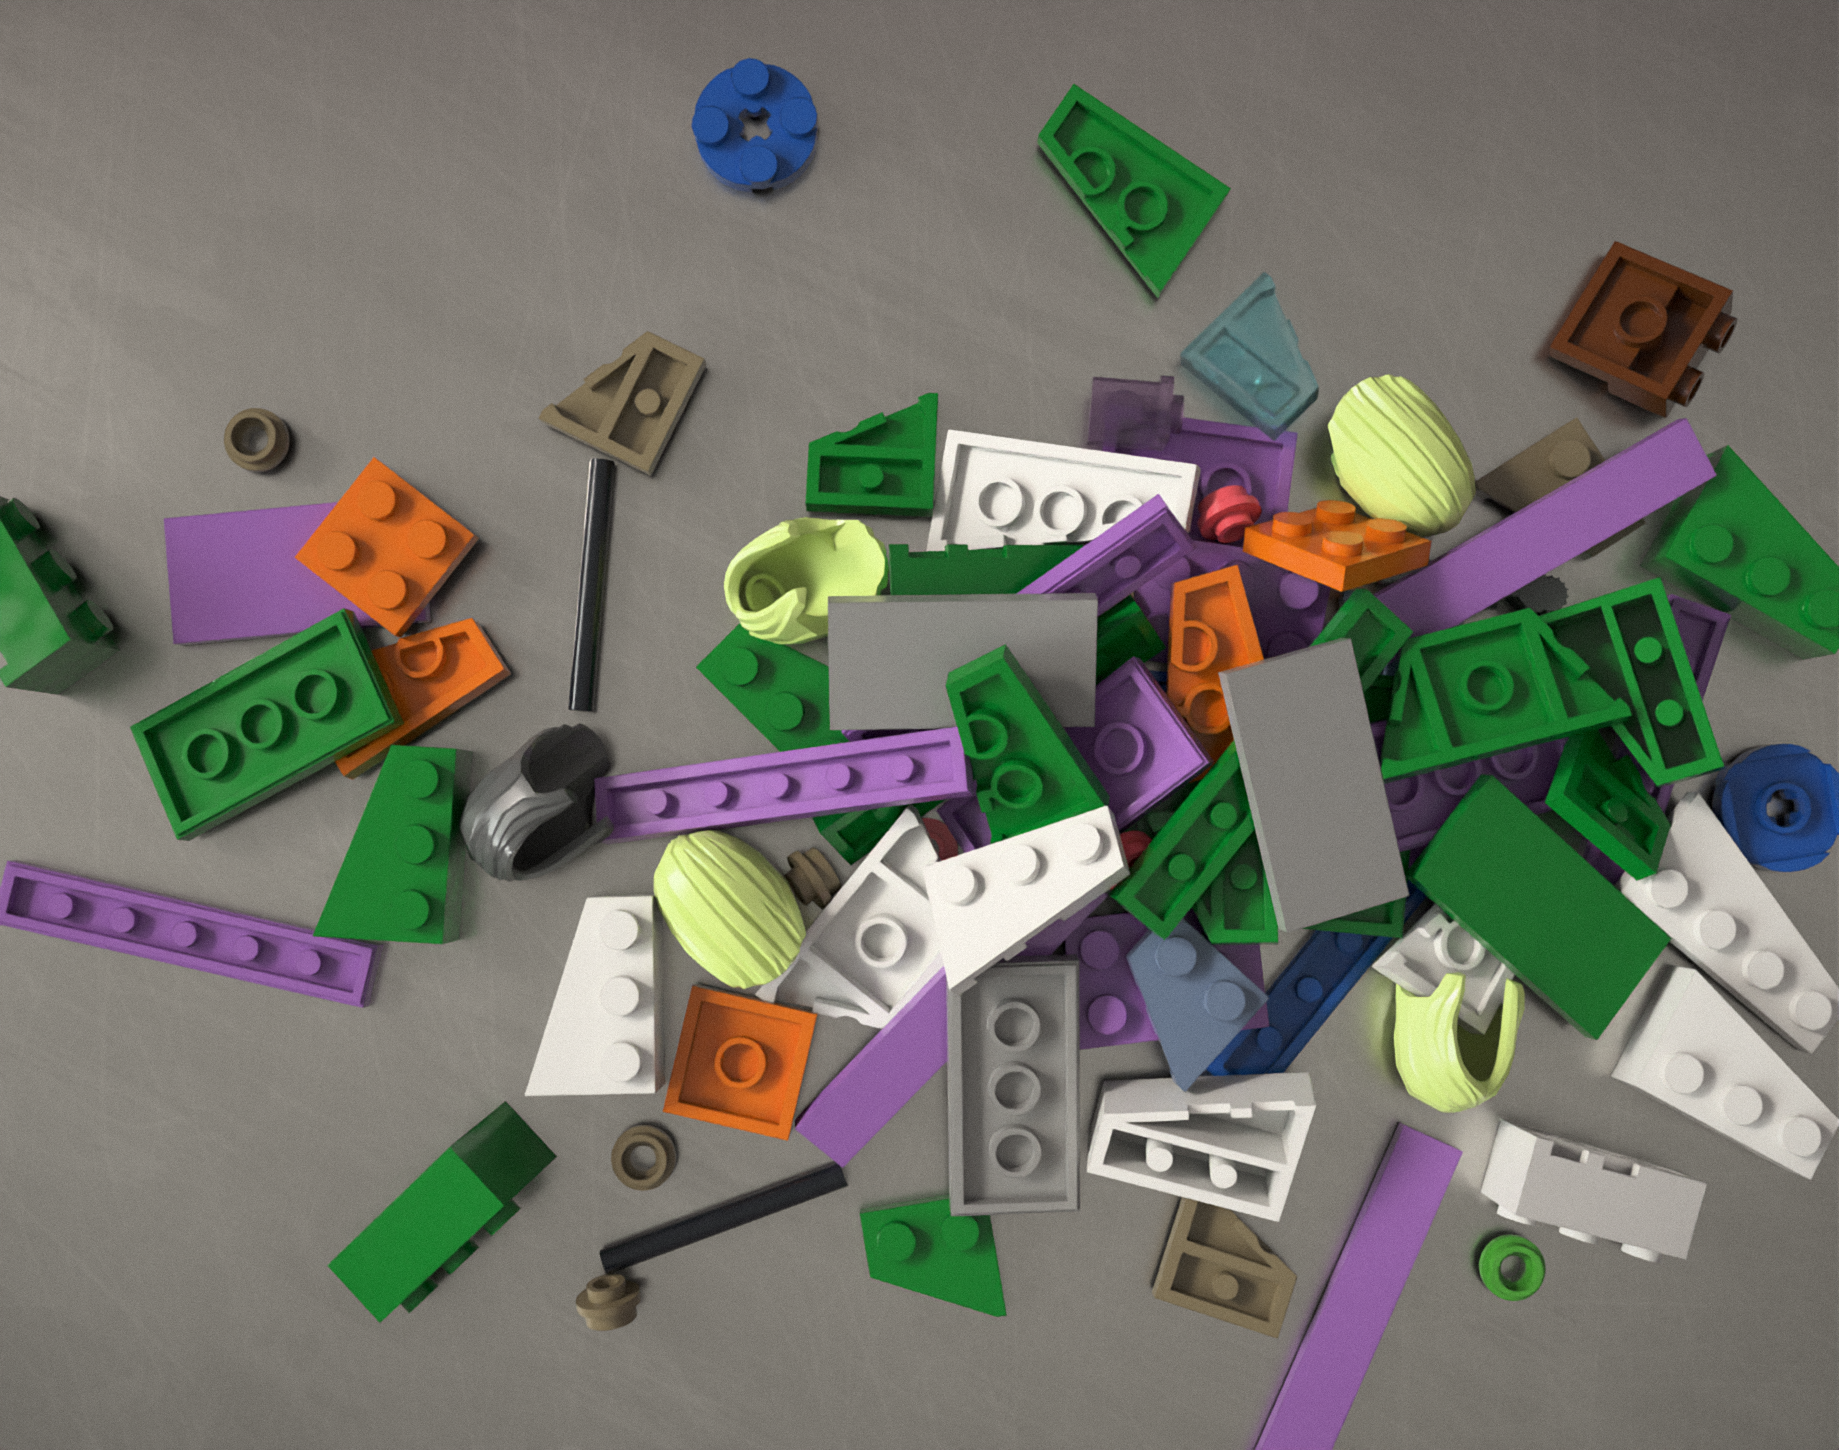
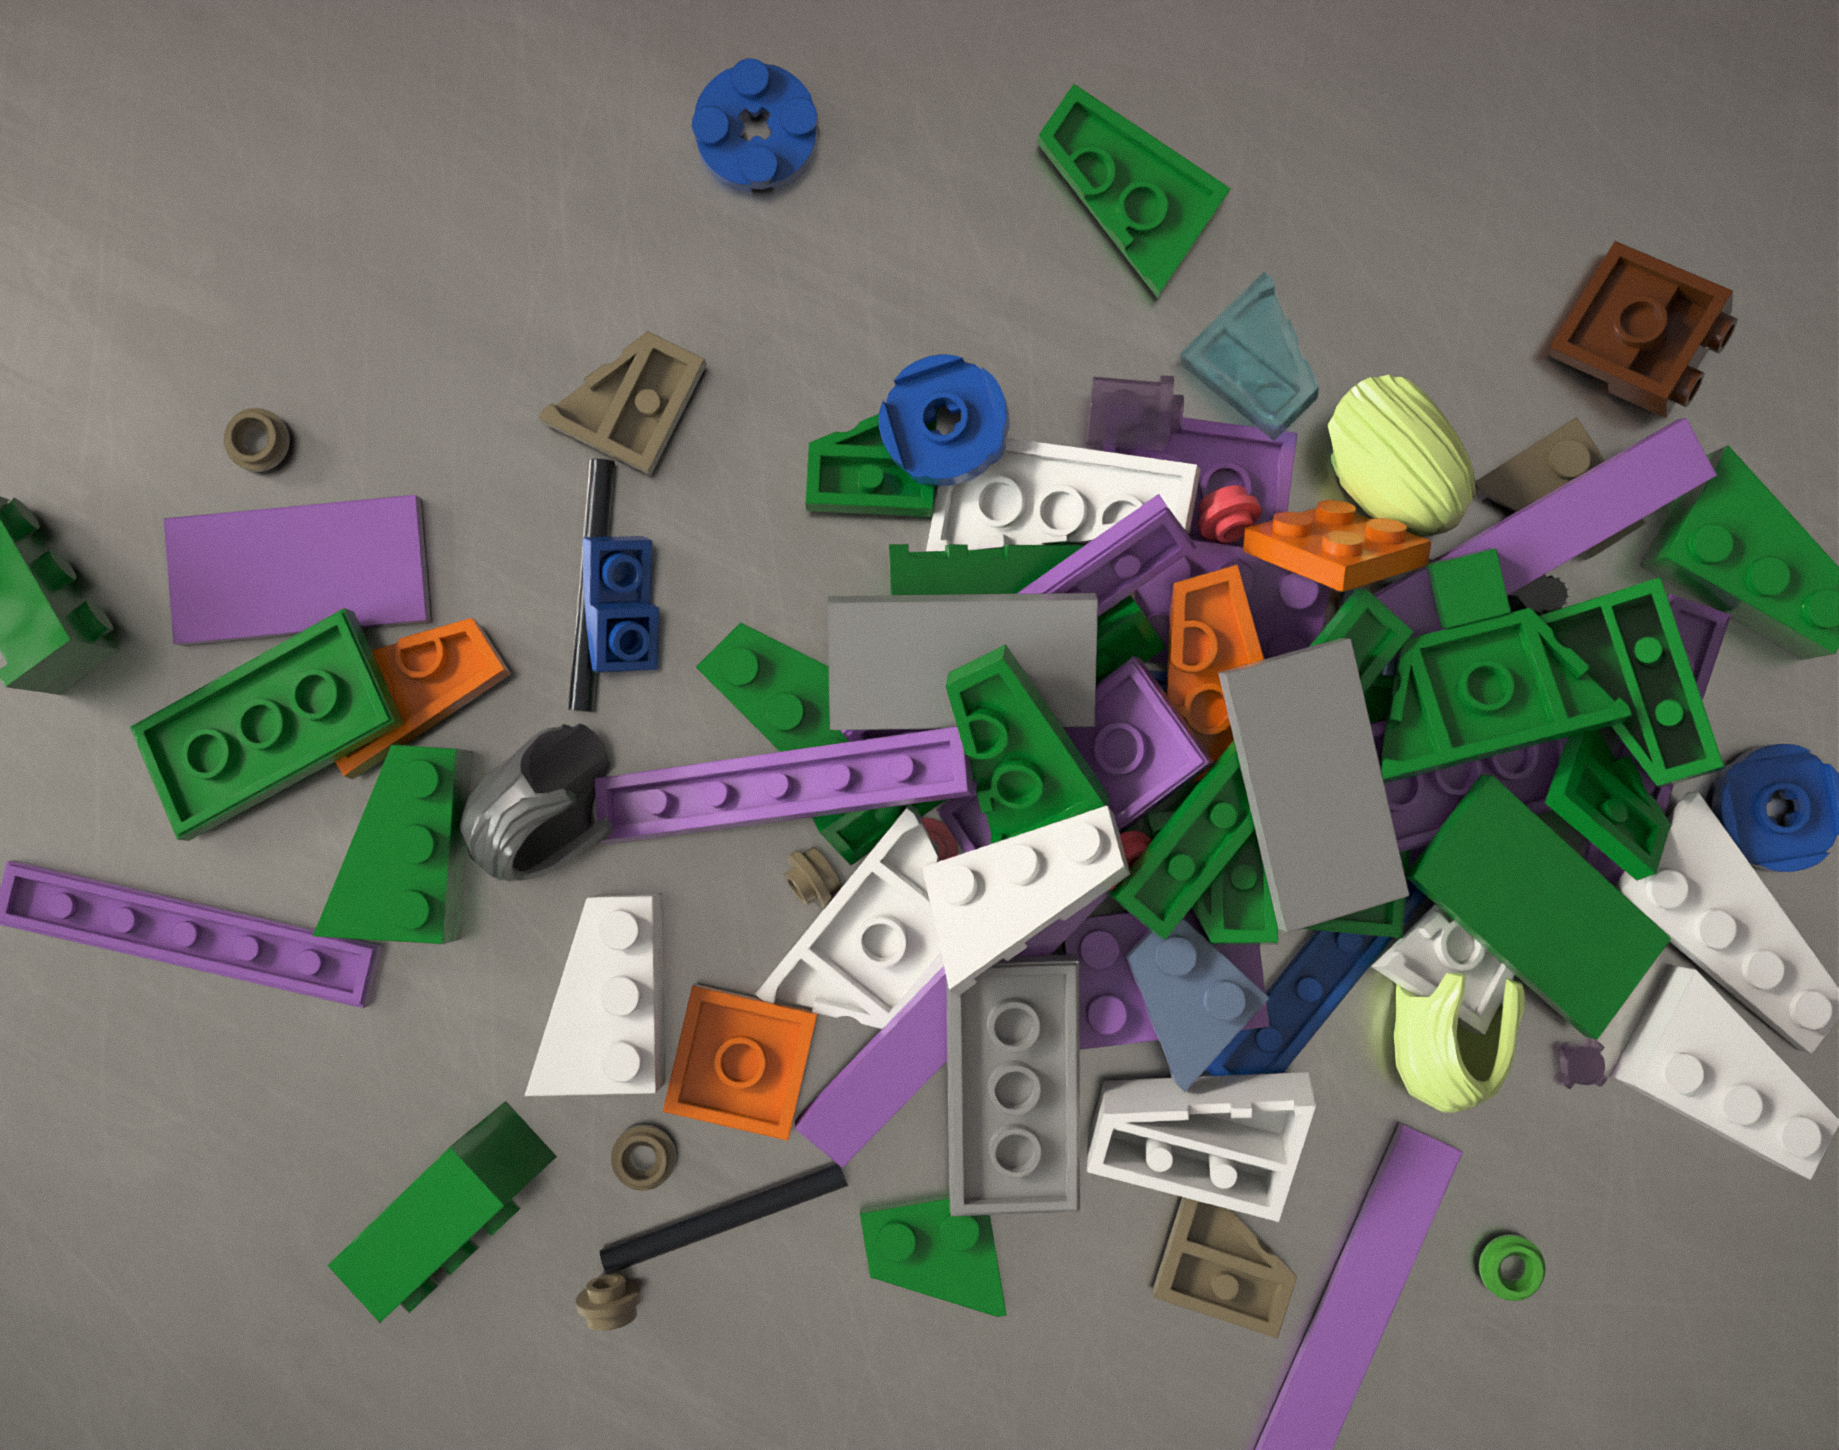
orange plate [294,457,479,638] -> none
yellowish green hair [654,830,806,989] -> none
yellowish green hair [724,517,889,644] -> none
white wedge [1480,1119,1707,1263] -> none
none -> blue slope [583,536,659,672]
none -> blue plate [879,354,1010,486]
none -> green tile [1426,548,1511,629]
none -> clear purple piece [1557,1040,1608,1089]

